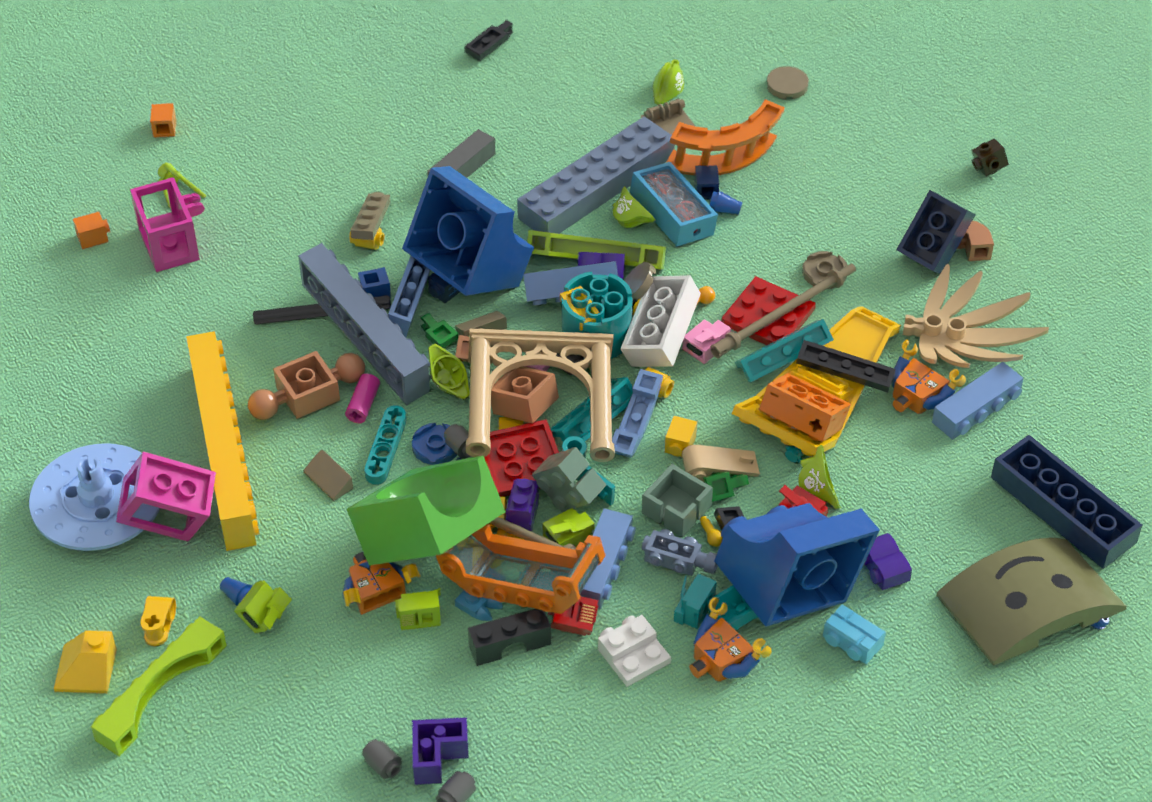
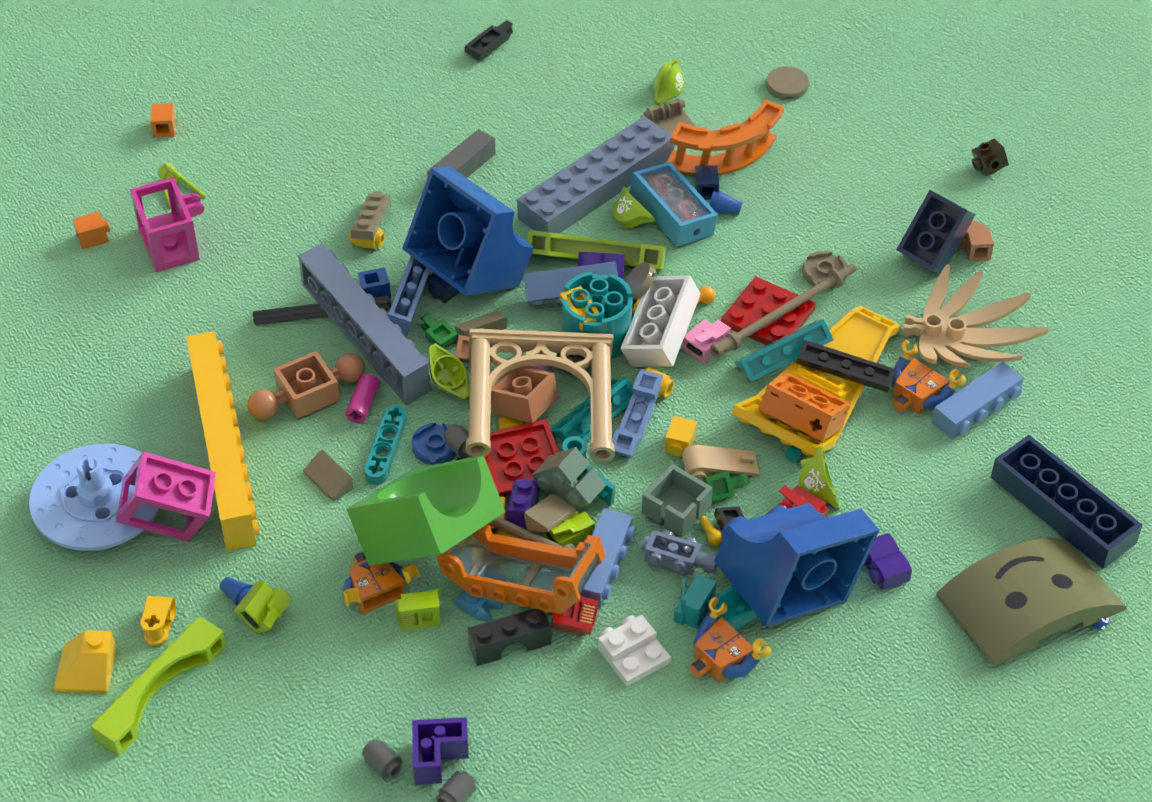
medium azure brick [823,605,886,665] -> none
none -> dark tan slope [524,494,576,532]

